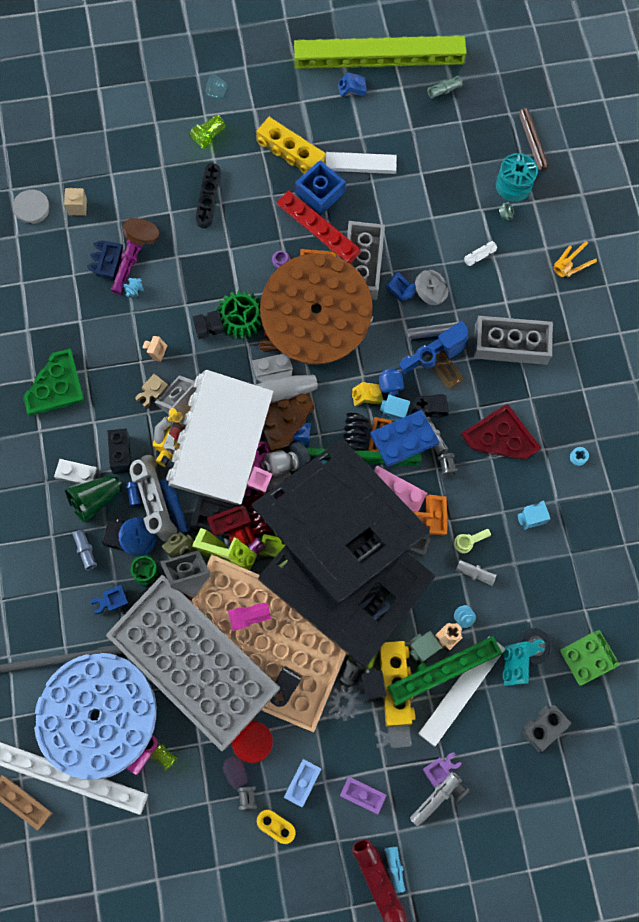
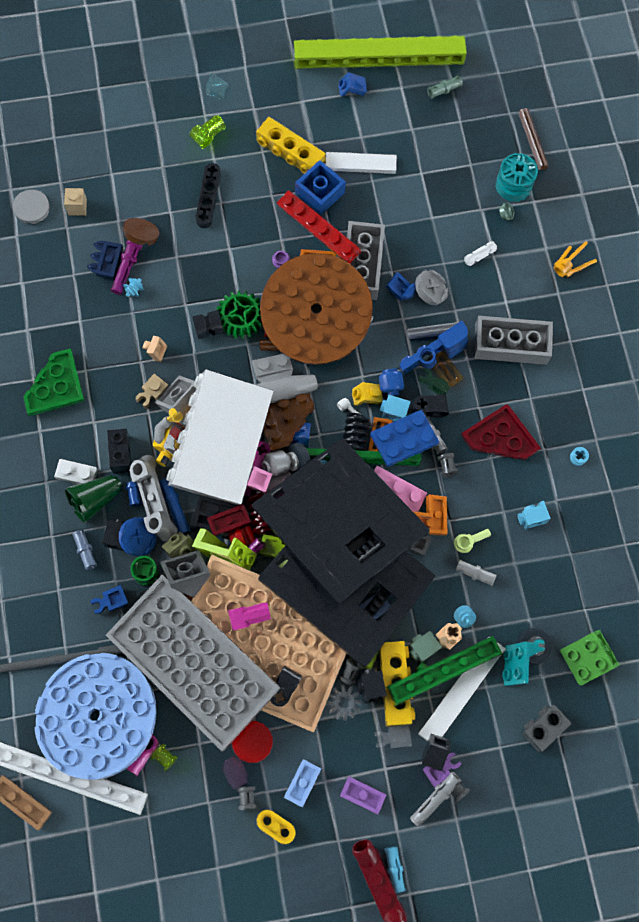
none -> white hand [337,398,360,414]
none -> clear green plate [418,368,450,395]
none -> black panel [422,733,450,771]

